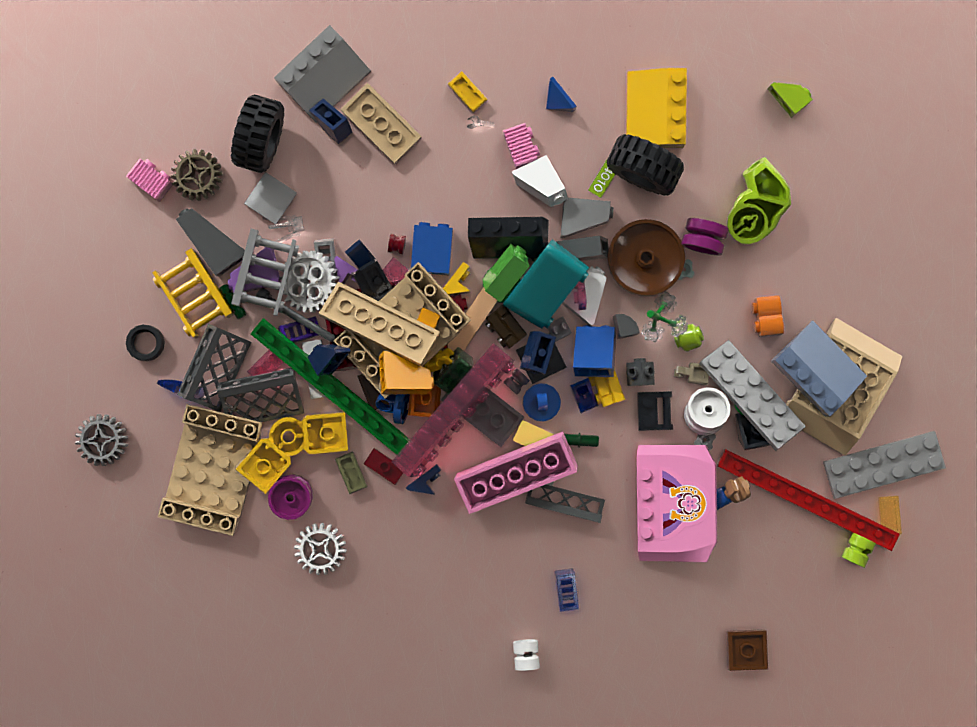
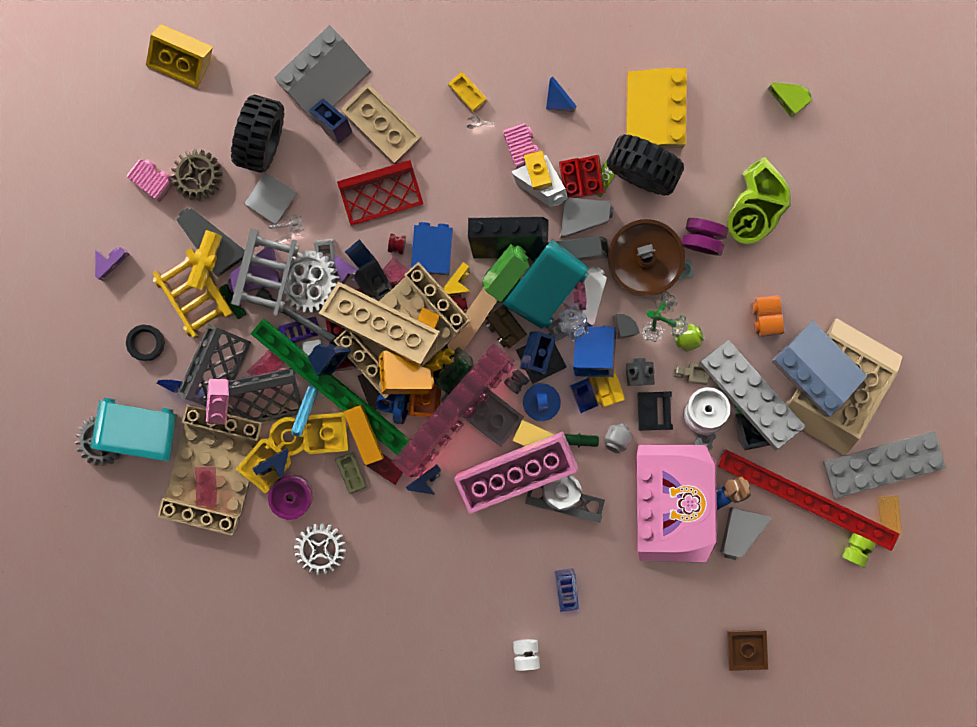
none -> windscreen [90,398,177,461]
none -> medium lavender slope [95,247,130,281]
none -> yellow slope [145,24,213,88]
none -> yellow piece [186,230,222,290]
none -> clear pink plate [195,467,217,506]
none -> bright pink brick [206,379,229,424]
none -> dark blue slope [252,448,289,479]
none -> medium azure axle [291,385,318,437]
none -> red fence [337,160,423,226]
none -> light orange tile [343,404,384,465]
none -> yellow plate [524,151,552,191]
none -> white tile [543,475,581,511]
none -> clear brick [558,305,589,341]
none -> red slope [559,155,605,198]
none -> light grey head [604,423,632,453]
none -> light grey plate [637,244,656,259]
none -> light grey slope [720,507,771,560]

